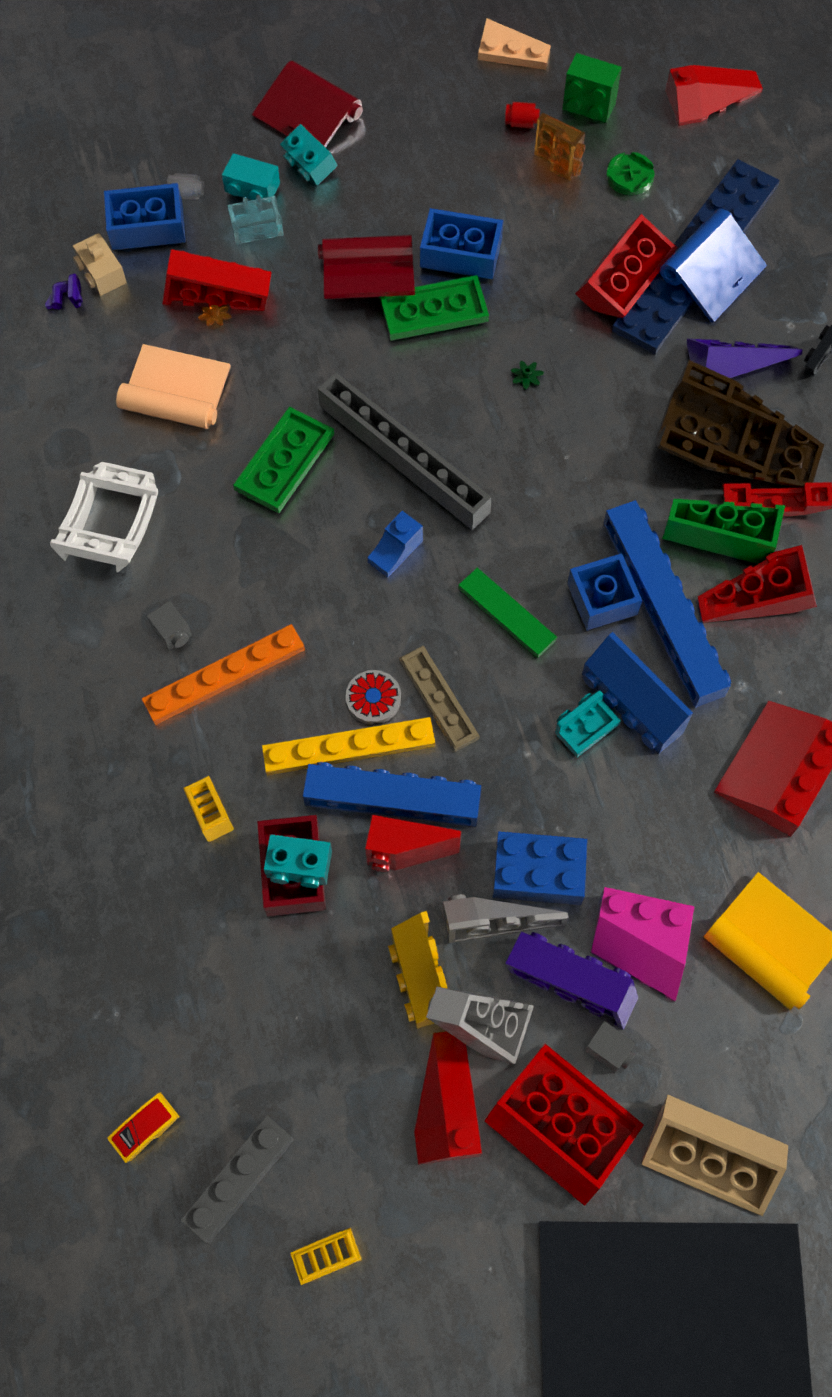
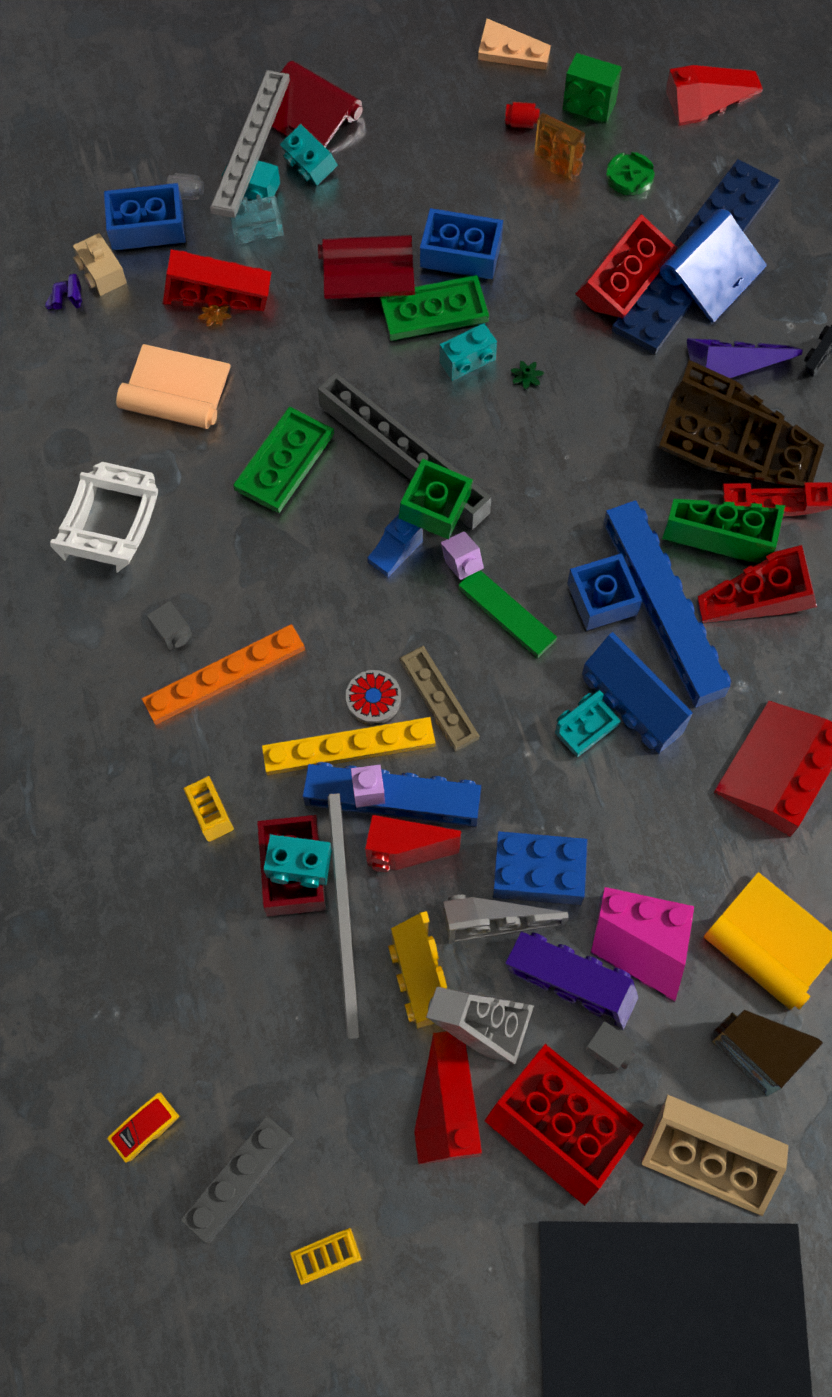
none -> light grey tile [210,70,290,218]
none -> light grey tile [328,793,360,1040]
none -> lavender brick [351,765,385,808]
none -> green brick [399,458,473,540]
none -> teal brick [439,323,497,381]
none -> lavender brick [441,531,484,580]
none -> dark brown slope [712,1010,823,1096]

